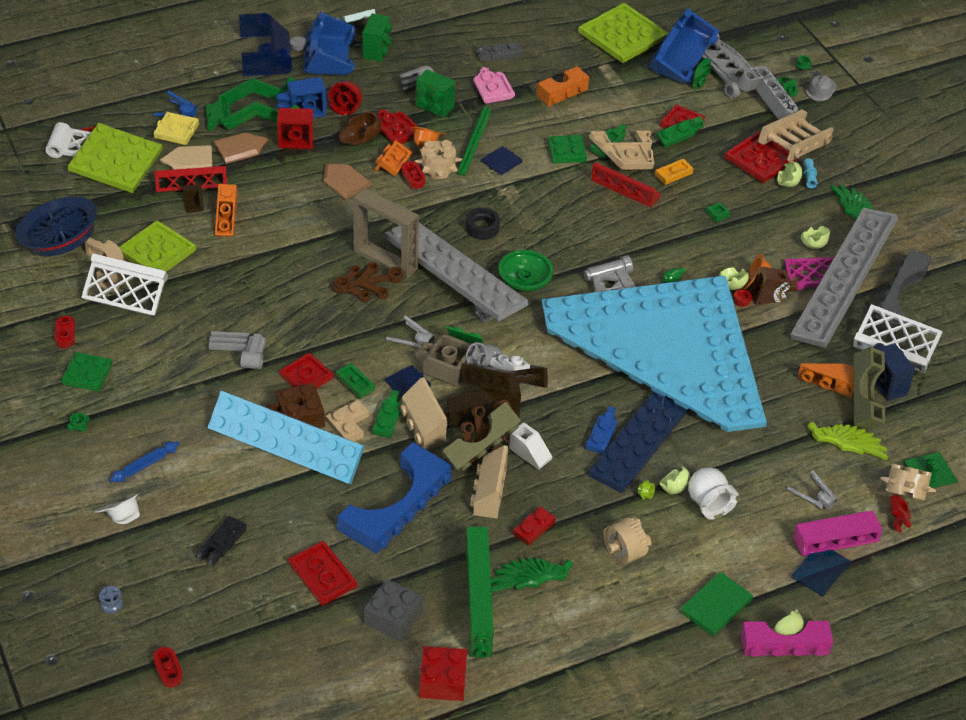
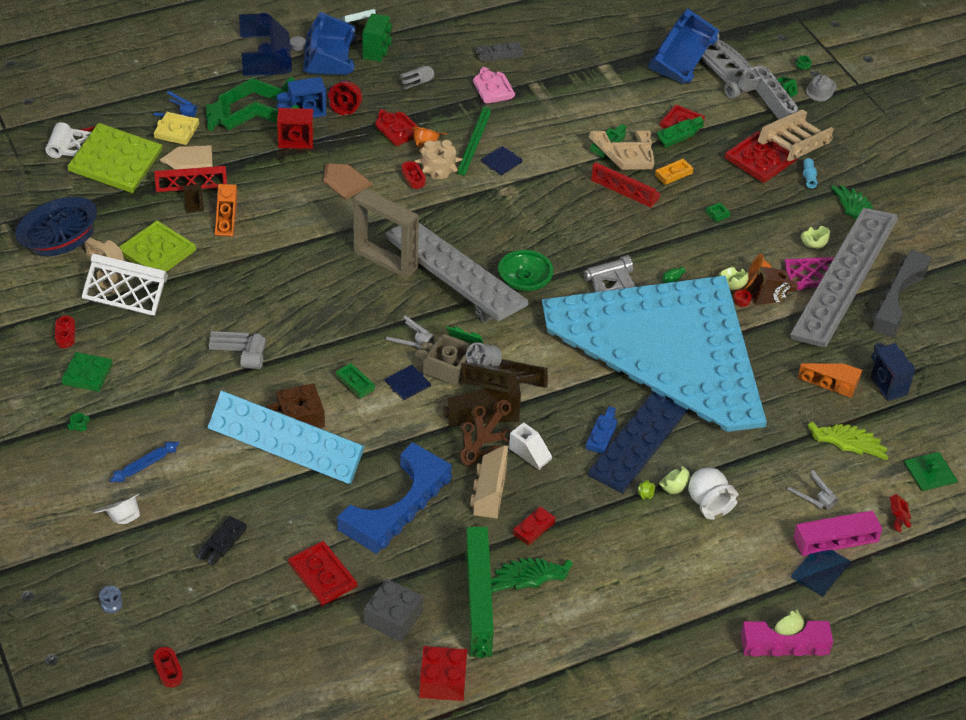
medium nougat tile [213,133,268,164] -> none
red tile [279,353,334,389] -> none
tan plate [325,399,369,442] -> none
reddish brown plant [333,262,403,303] -> none
reddish brown hair [338,111,382,145] -> none
green hinge [372,390,402,438] -> none
orange bracket [374,140,412,176] -> none
tan slope [400,377,447,450] -> none
green brick [415,69,455,118] -> none
olive arch [441,402,521,472] -> none
black tyre [466,207,500,240] -> none
white slope [489,355,530,371] -> none
orange arch [537,66,589,107] -> none
green plate [548,135,587,164] -> none
lime plate [578,3,668,63] -> none
tan piece [603,516,652,565] -> none
green tile [680,572,754,637] -> none
green slope [692,58,711,91] -> none
yellowish green hair [777,161,802,188] -> none
white fence [853,304,942,374] -> none
olive arch [854,347,885,430] -> none
tan brick [880,464,936,500] -> none

